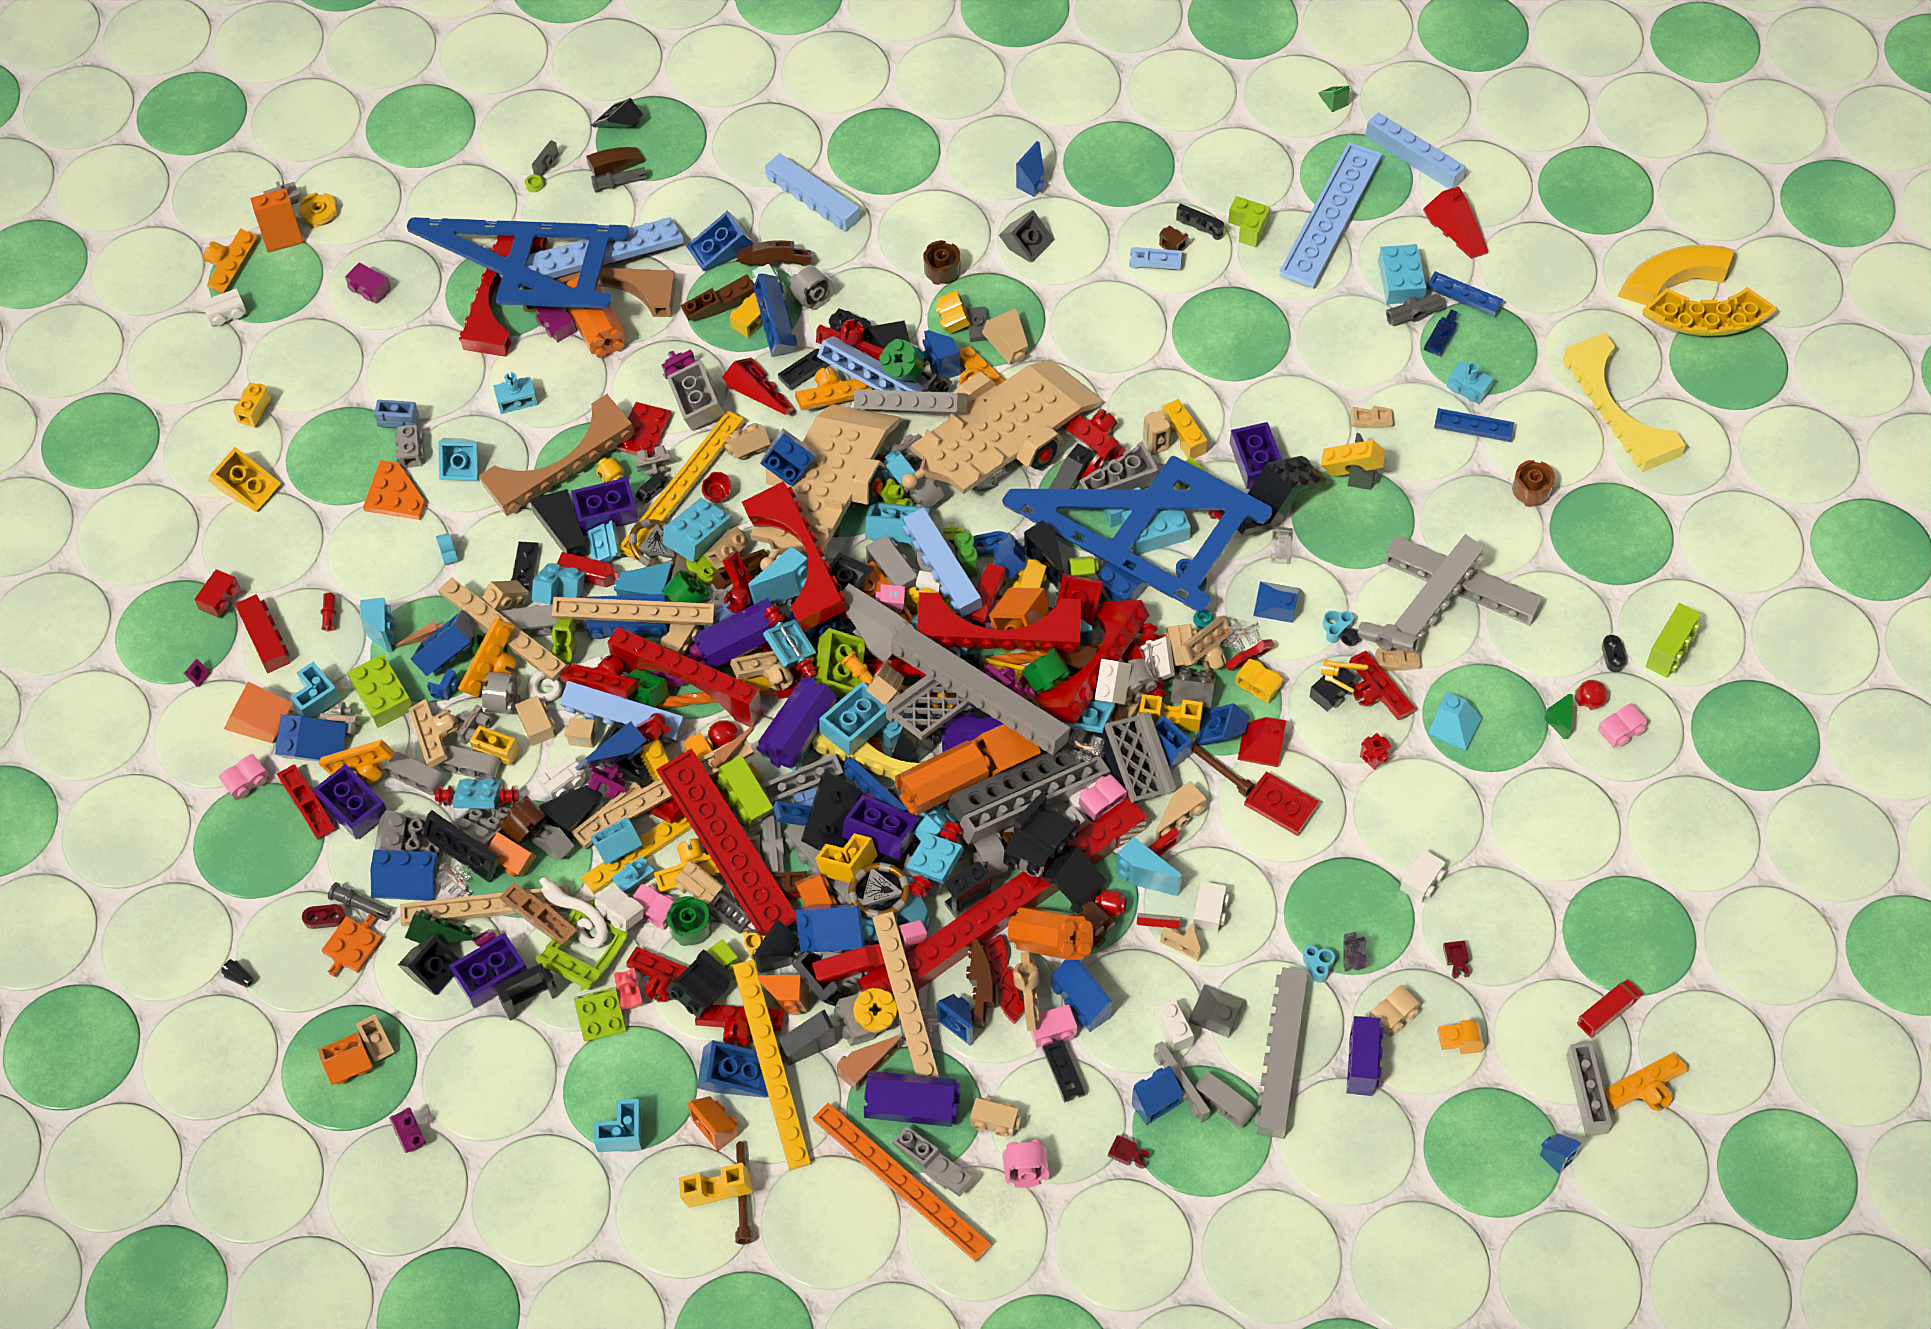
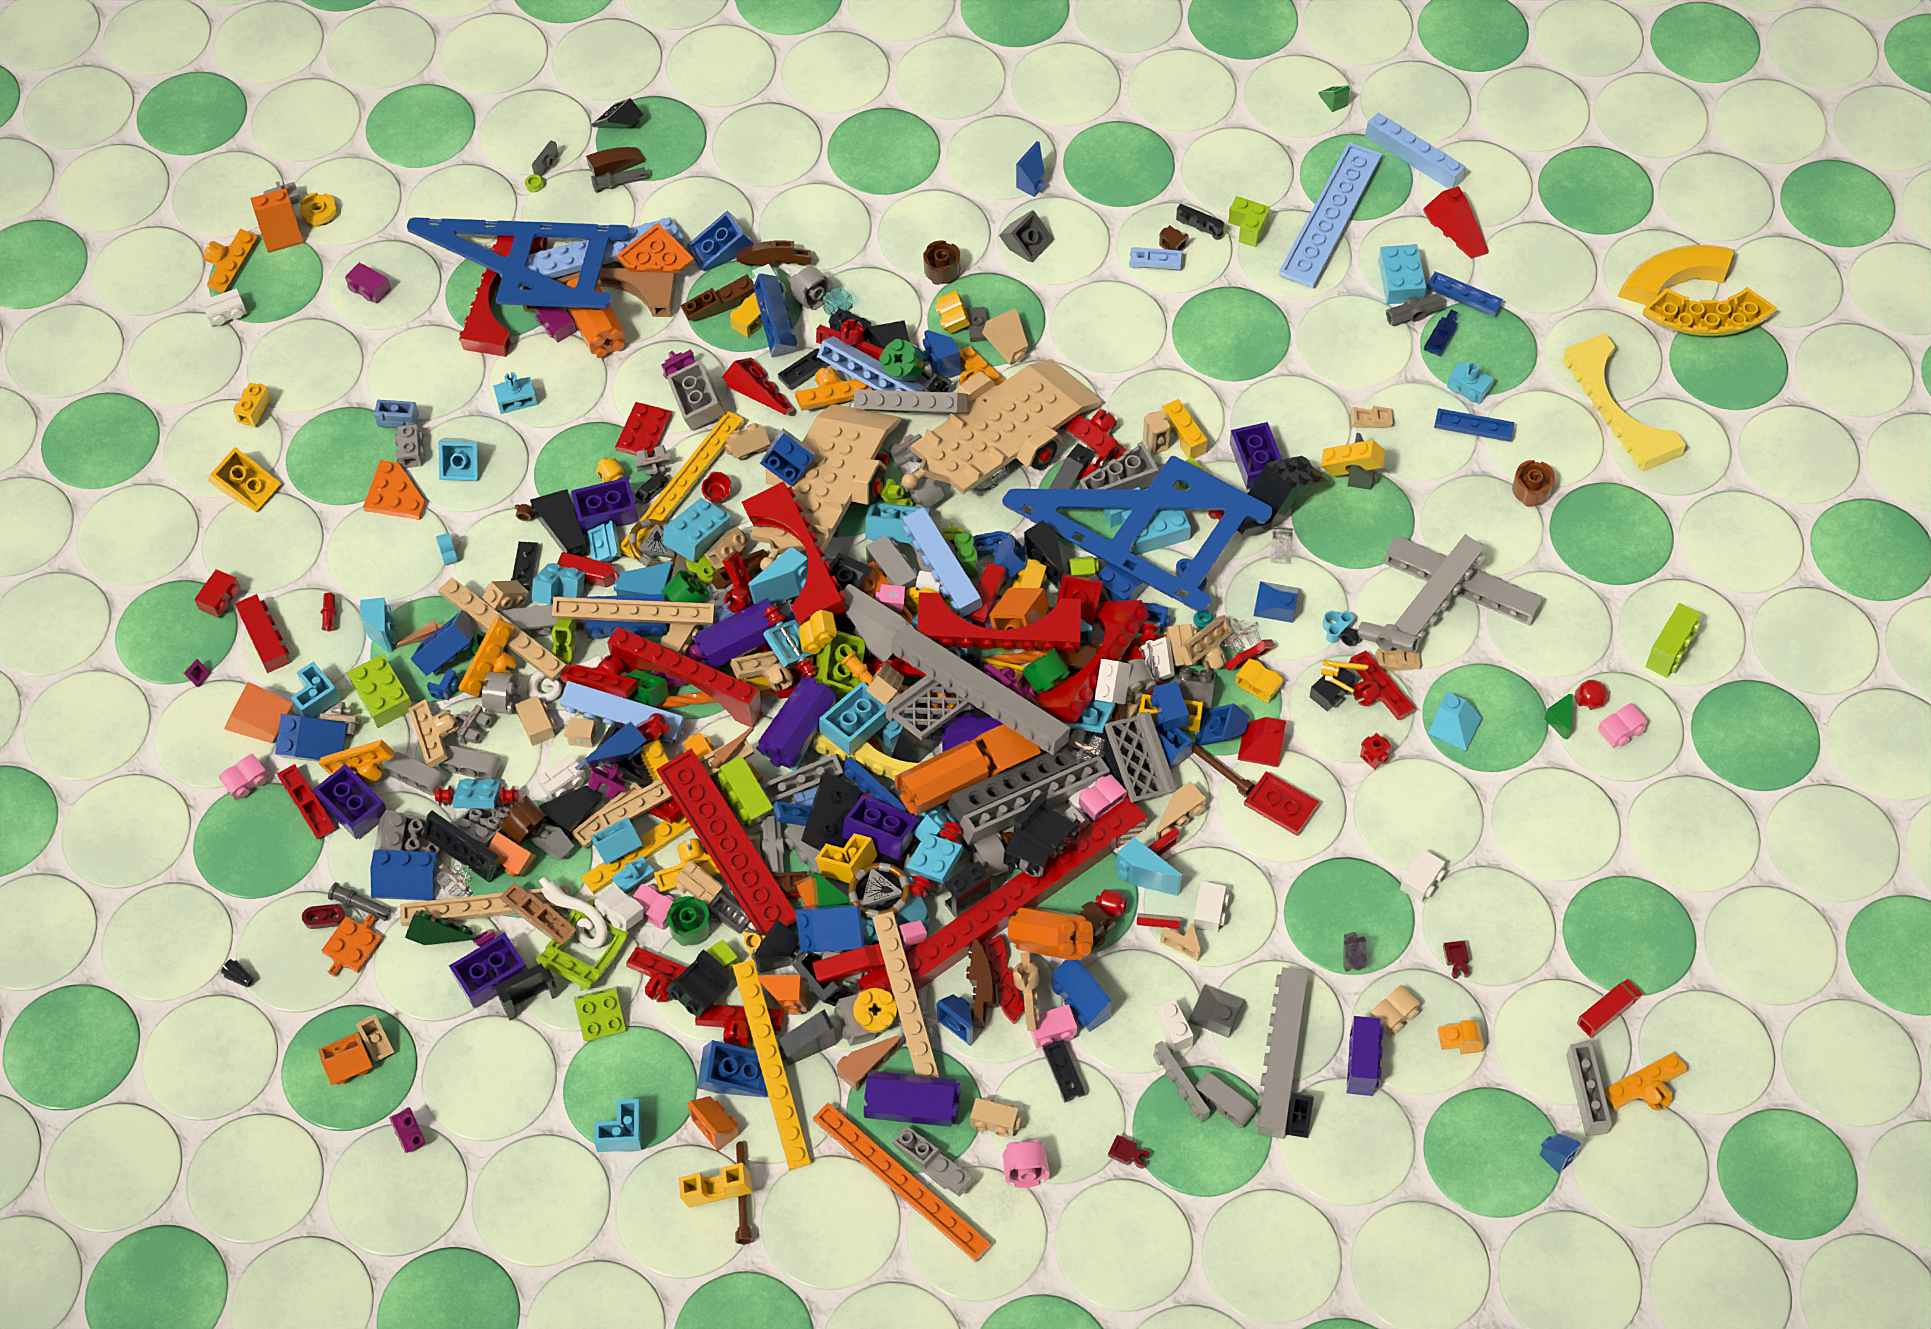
black slope [398,935,459,995] -> none
yellow brick [470,725,519,766] -> none
medium nougat arch [479,394,635,516] -> none
coral hips [613,968,643,1010] -> none
red hair [708,720,739,750] -> none
light blue brick [765,153,861,232] -> none
medium azure brick [882,450,915,484] -> none
black panel [1042,846,1107,912] -> none
blue slope [1132,1066,1184,1125] -> none
medium azure piece [1302,945,1335,983] -> none
black beam [1602,635,1626,672] -> none
none -> reddish brown plate [514,504,535,521]
none -> orange plate [616,223,695,273]
none -> yellow brick [798,610,837,654]
none -> green slope [812,871,850,907]
none -> clear light blue brick [823,285,853,315]
none -> blue bracket [1144,603,1171,633]
none -> blue brick [1150,681,1189,731]
none -> black slope [1285,1092,1314,1138]

